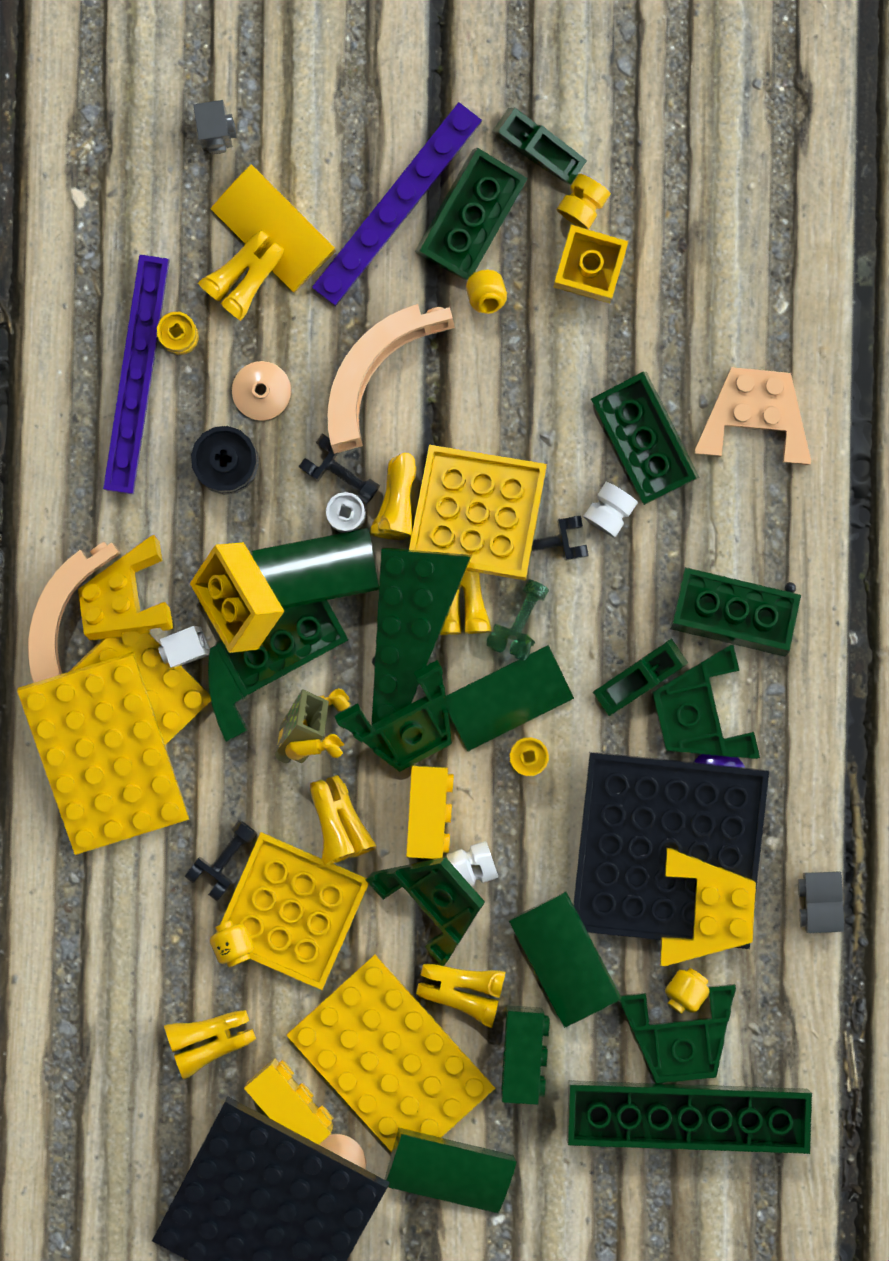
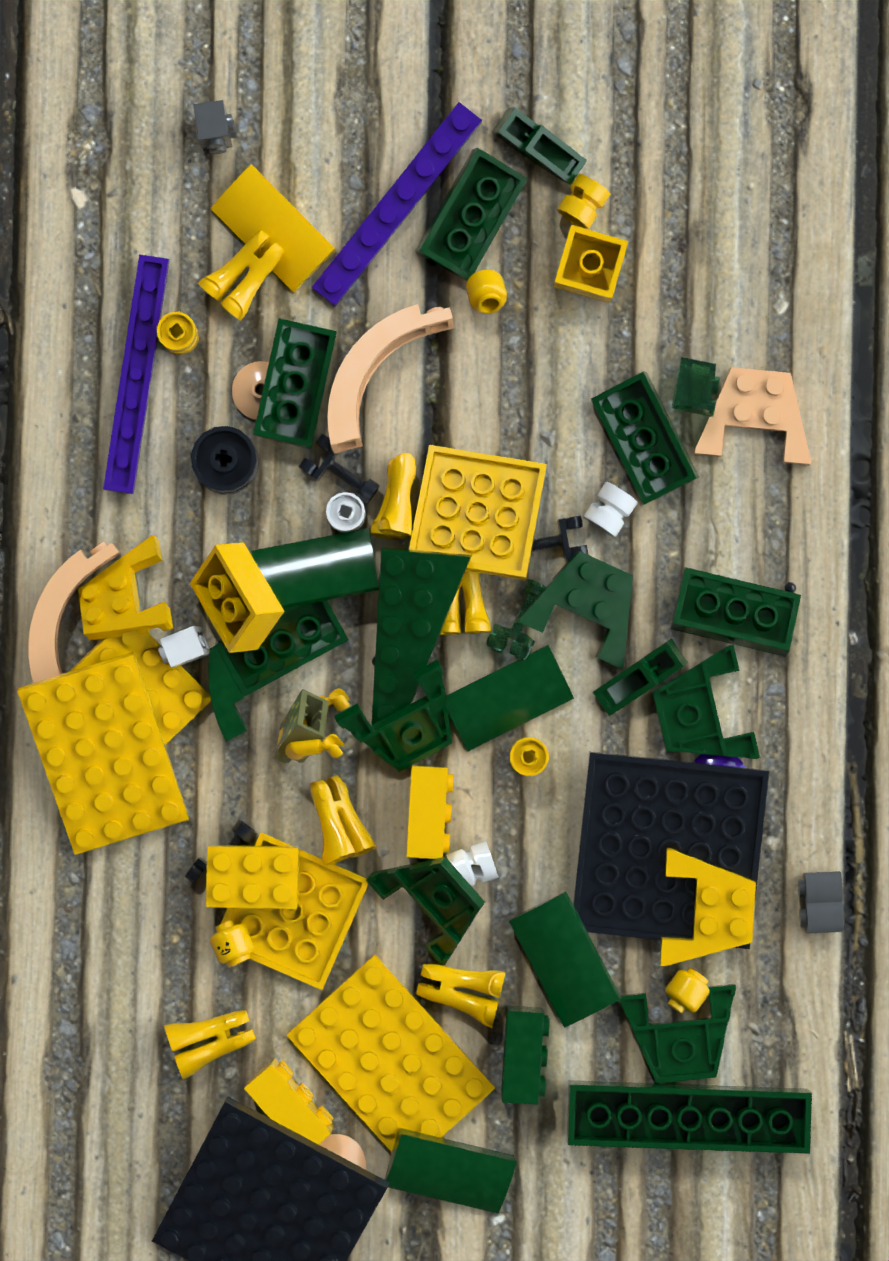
none -> yellow brick [206,845,299,909]
none -> dark green slope [253,318,337,449]
none -> dark green wing [516,551,633,668]
none -> clear green cylinder [672,357,720,417]

